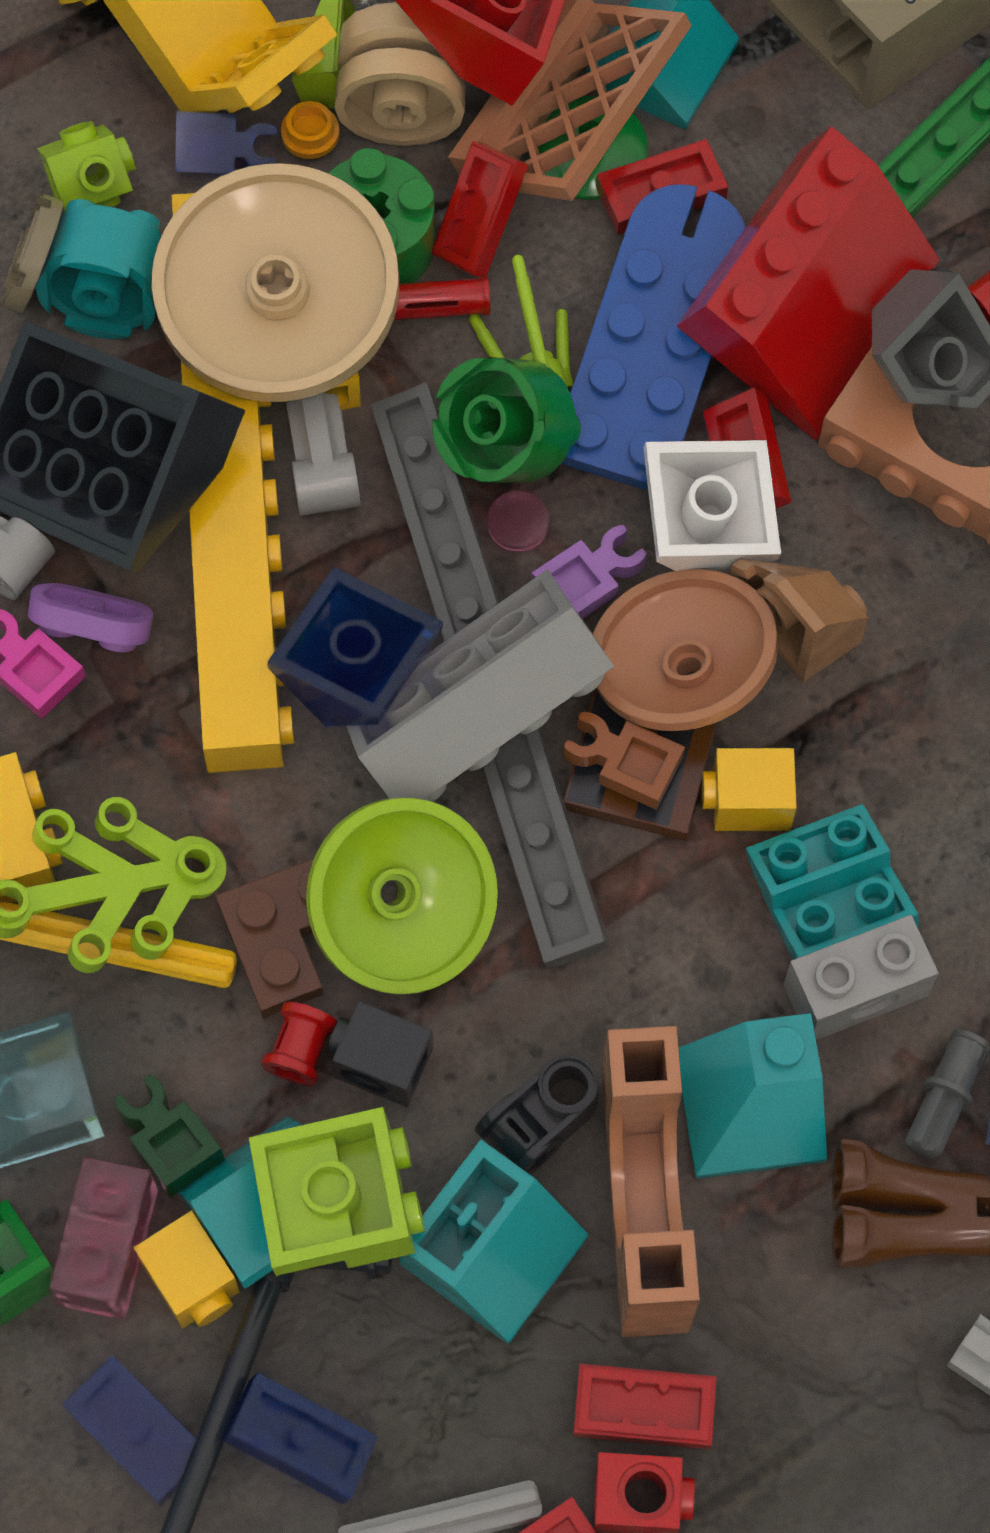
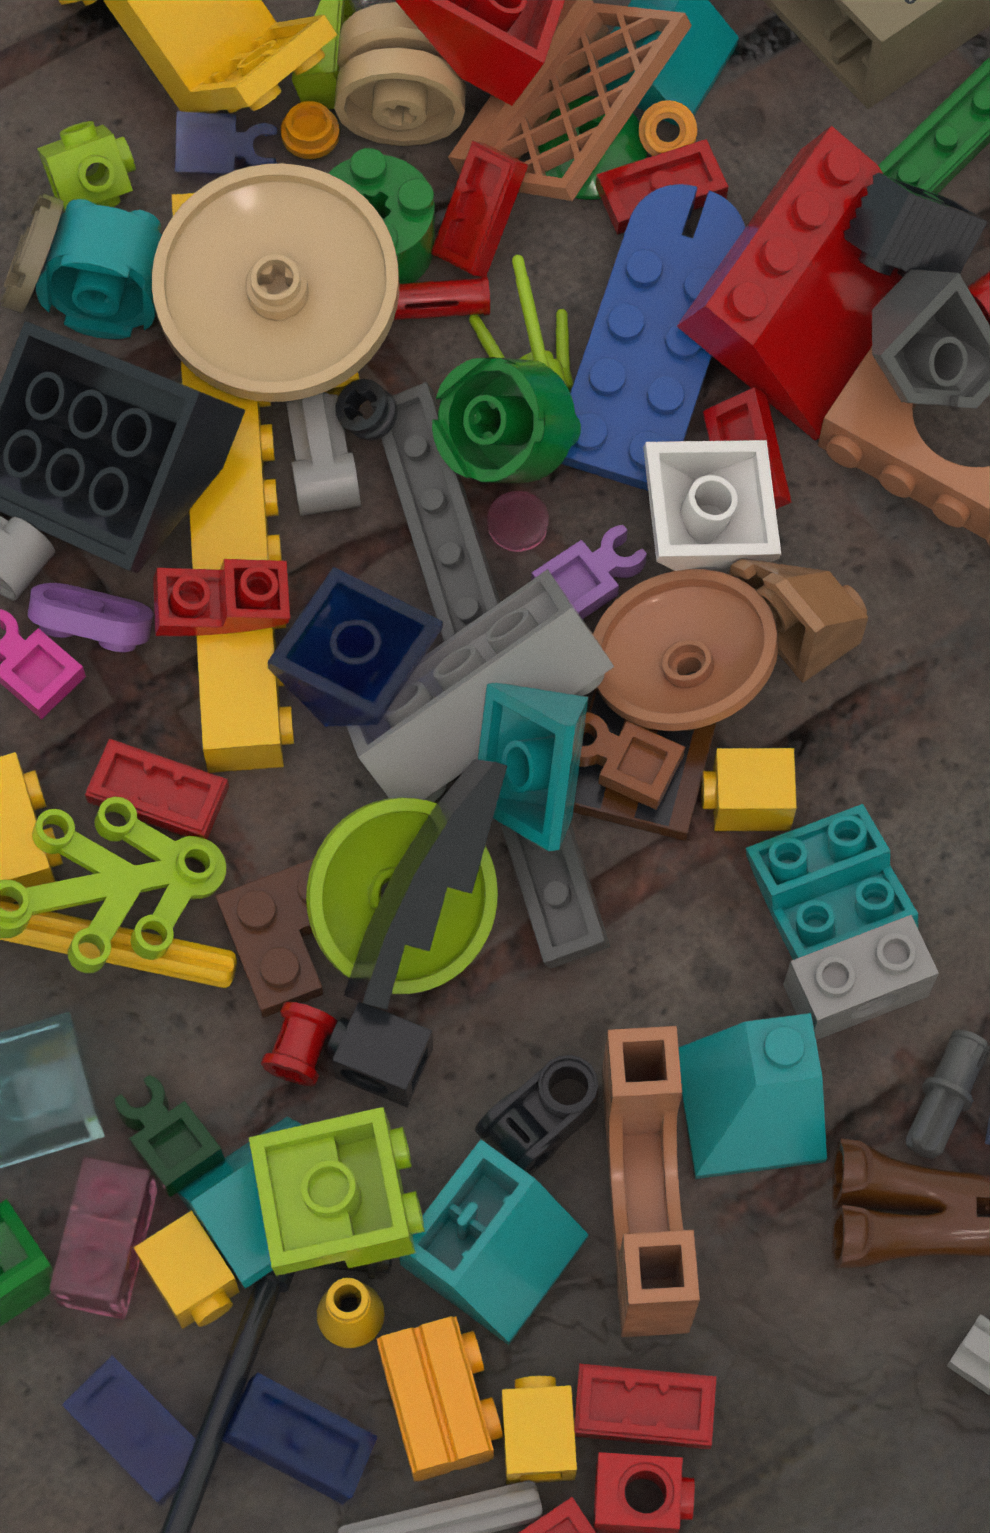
none -> red plate [85,739,229,839]
none -> red slope [153,559,290,636]
none -> yellow cone [317,1278,385,1348]
none -> black bush [335,379,398,441]
none -> black slope [344,759,507,1009]
none -> light orange brick [377,1316,503,1482]
none -> teal slope [478,683,588,851]
none -> yellow brick [501,1376,577,1484]
none -> light orange plate [639,100,697,156]
none -> black brick [844,173,988,277]

